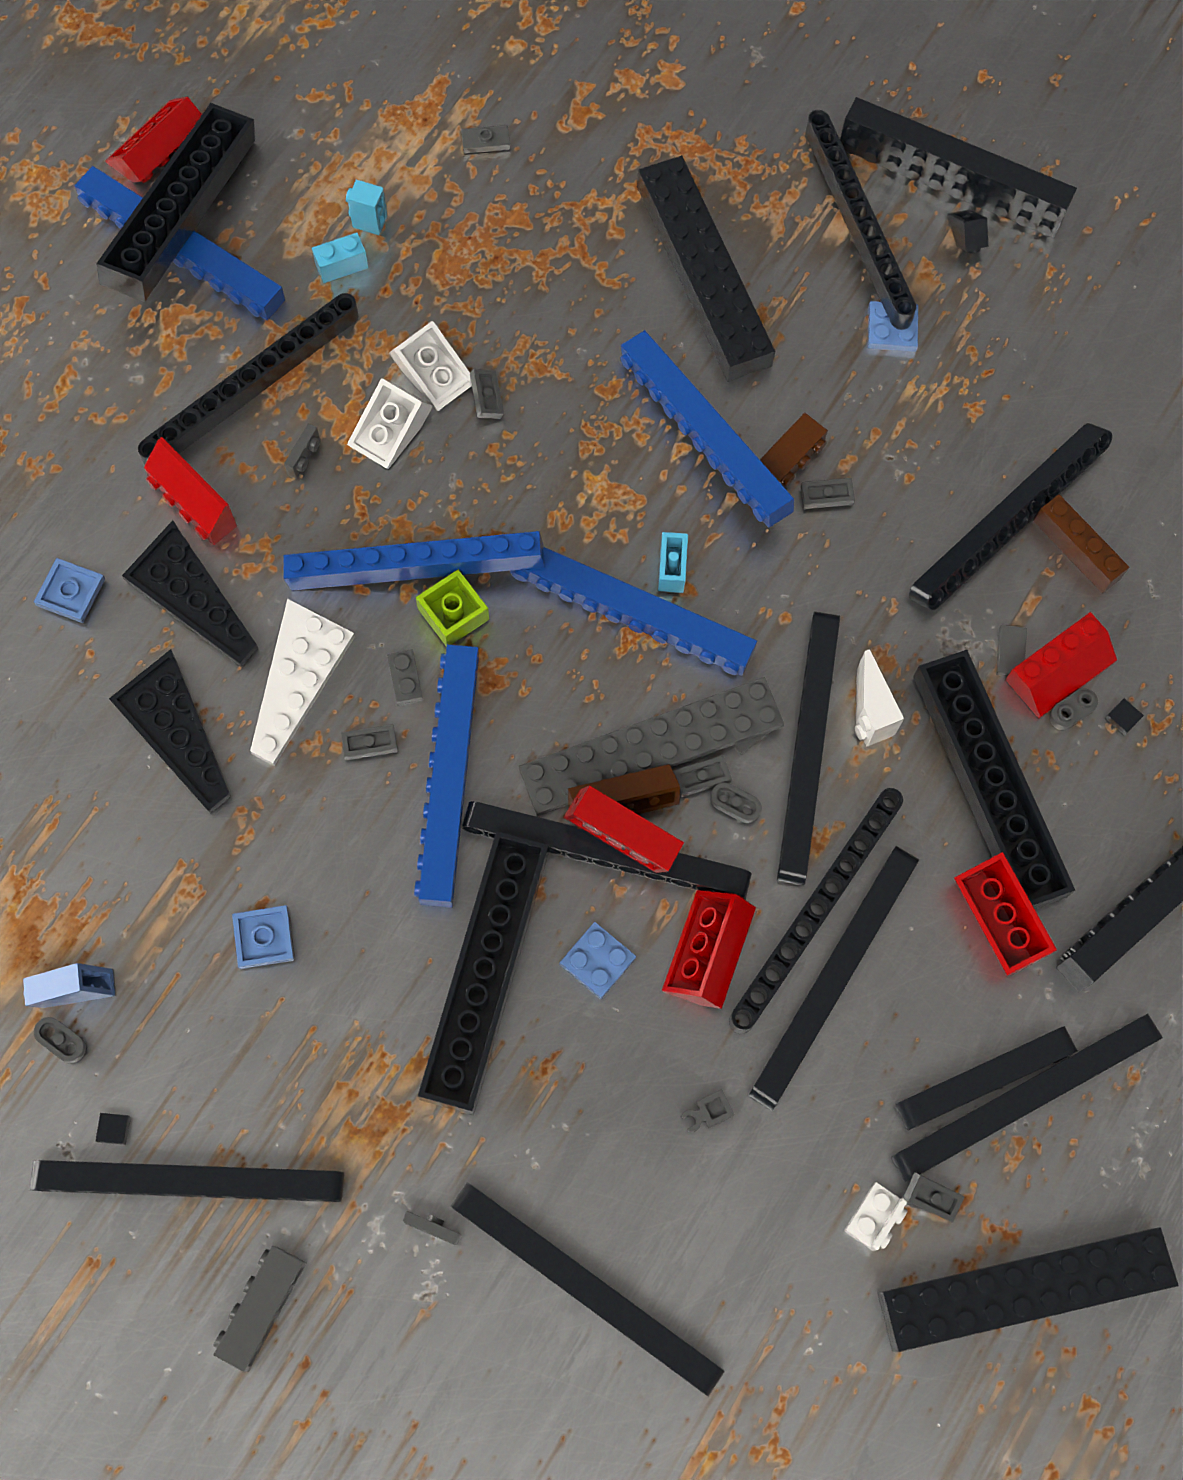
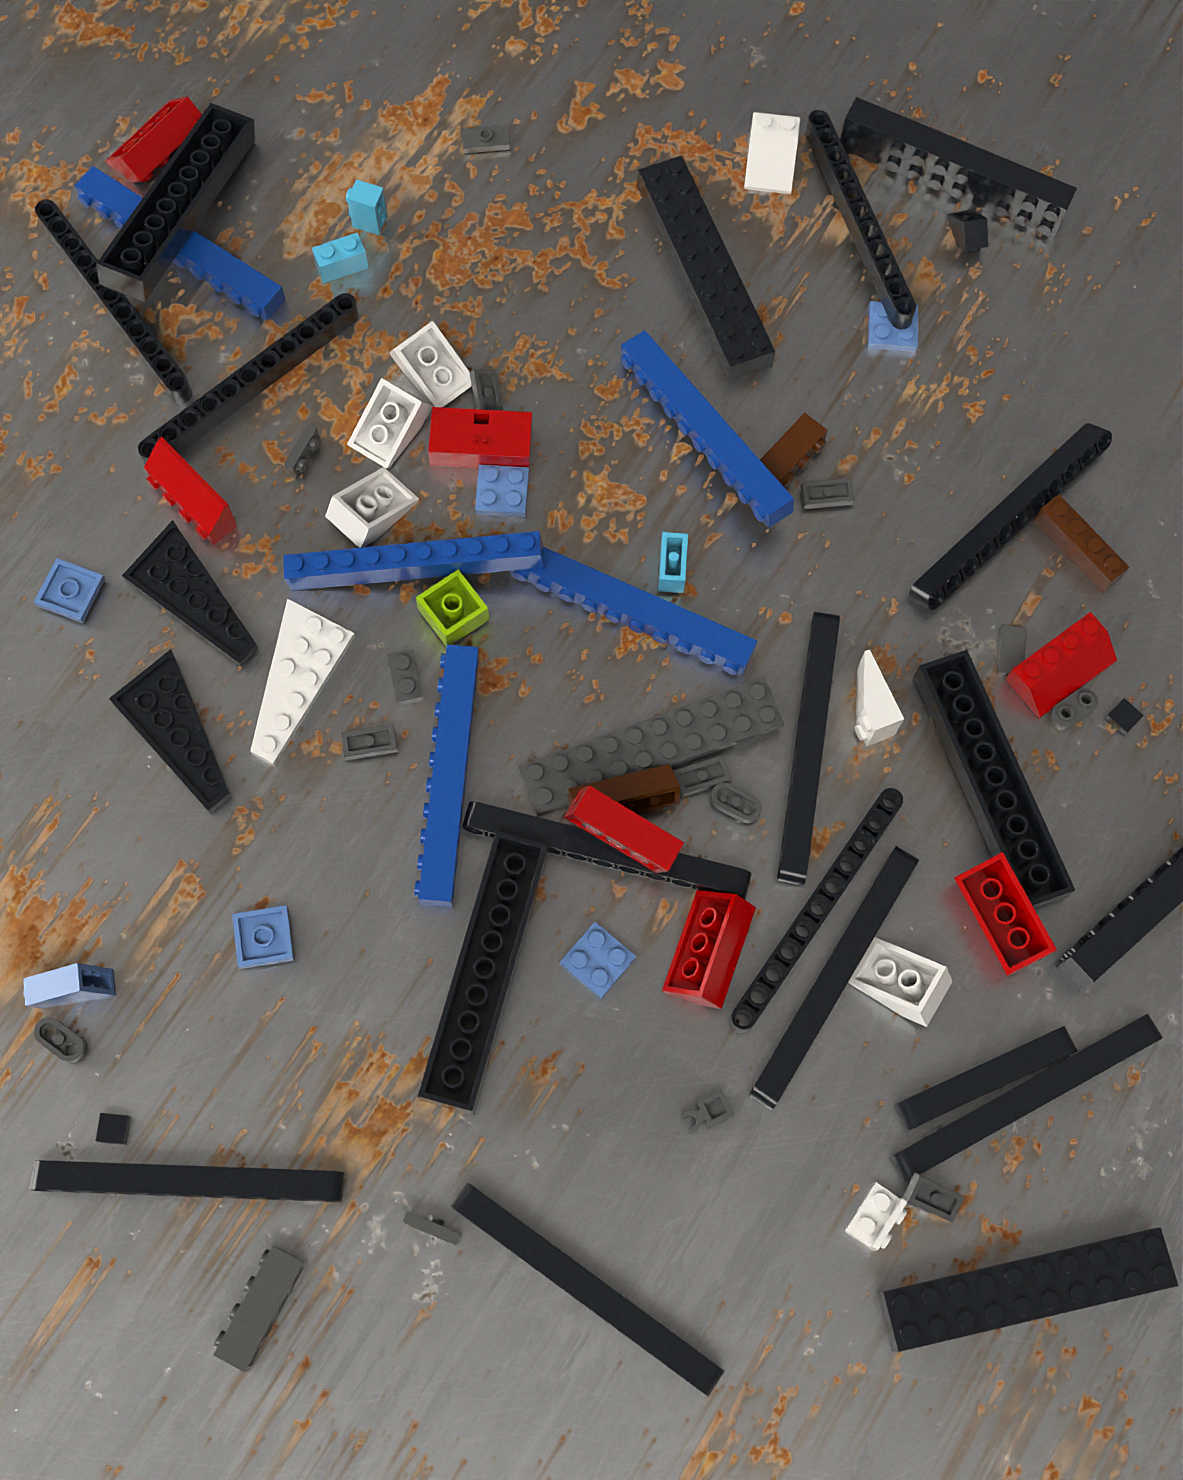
none -> black beam [35,199,192,404]
none -> white slope [325,467,419,548]
none -> red brick [428,407,533,471]
none -> medium blue plate [475,465,529,517]
none -> white slope [744,112,800,194]
none -> white slope [849,937,953,1027]

